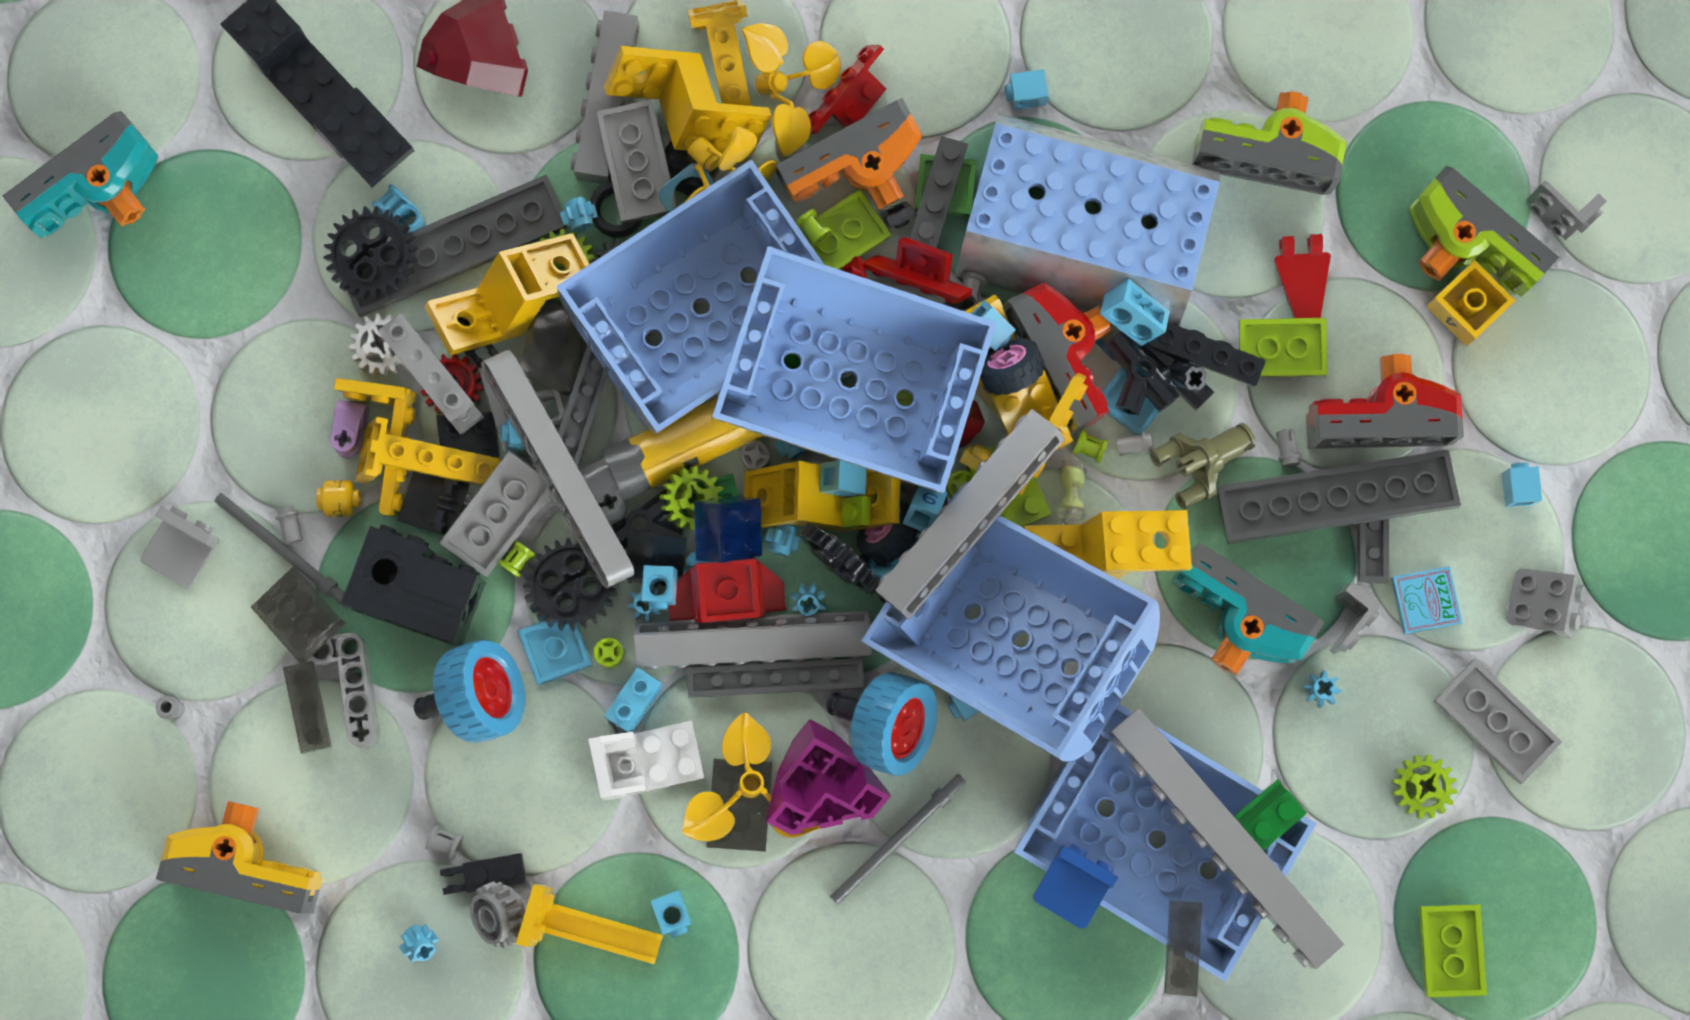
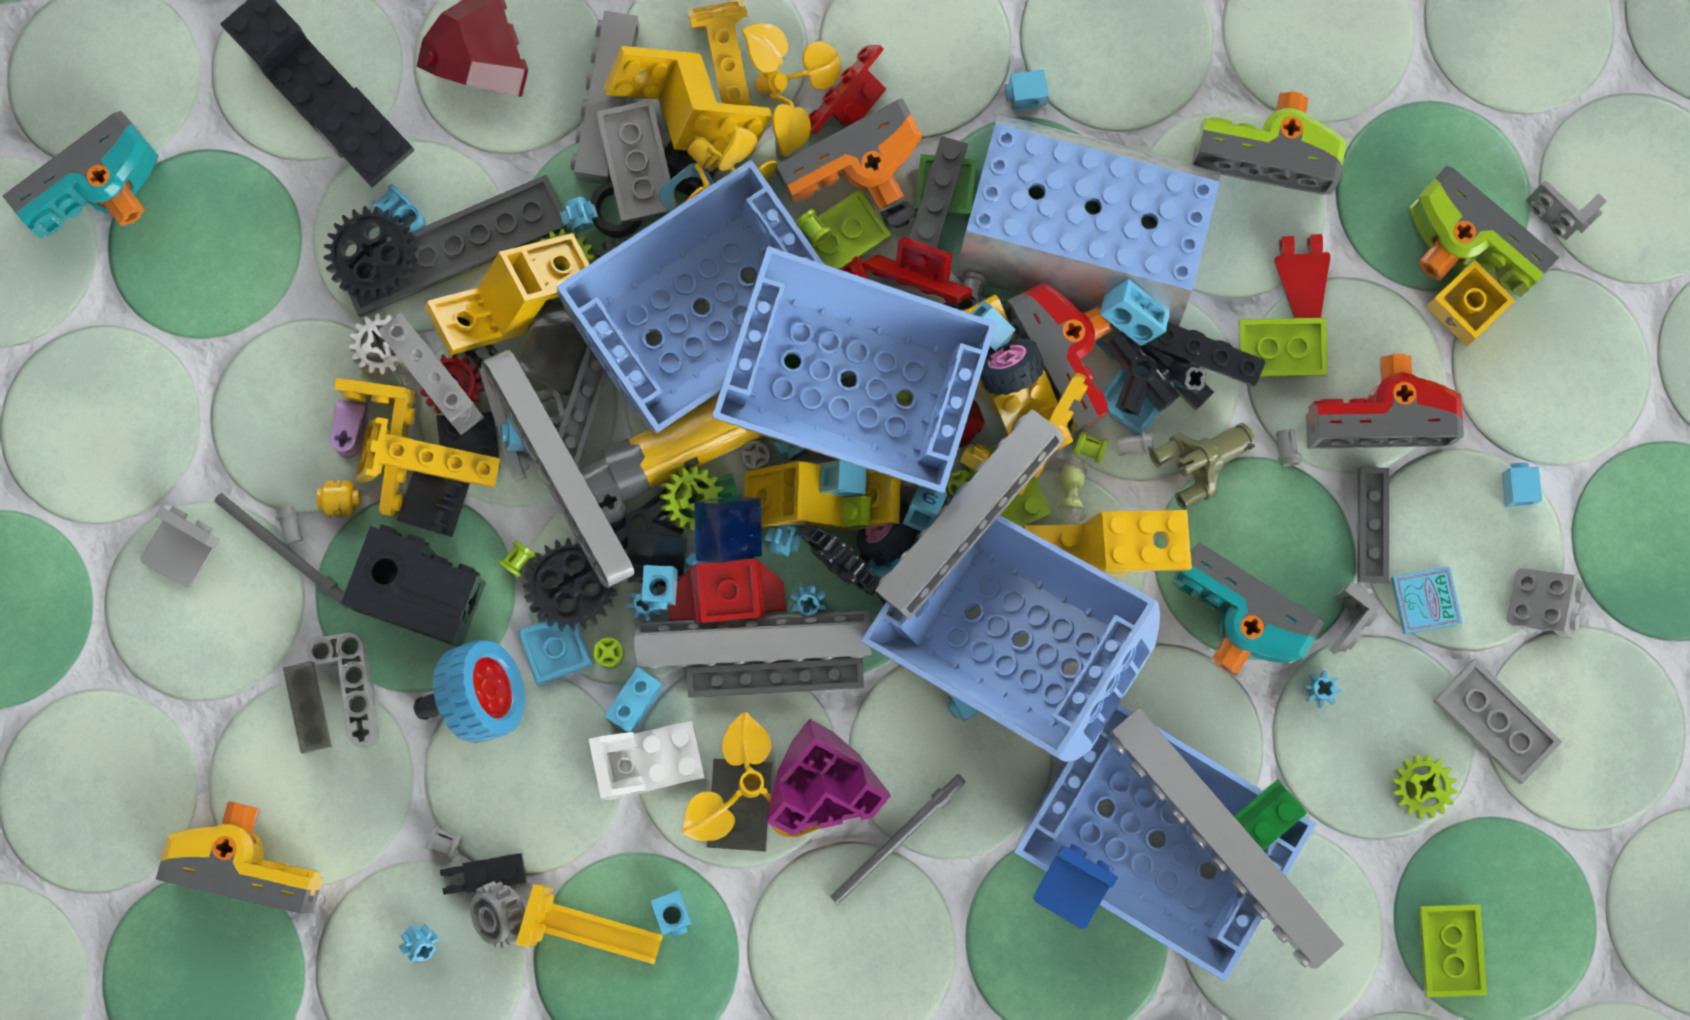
light grey pin [156,696,185,719] -> none
clear smoke plate [251,566,346,665] -> none
light grey plate [439,449,551,577] -> none
dark azure wheel [826,672,938,776] -> none
clear smoke plate [1164,900,1202,997] -> none
dark grey plate [1217,450,1461,544] -> none

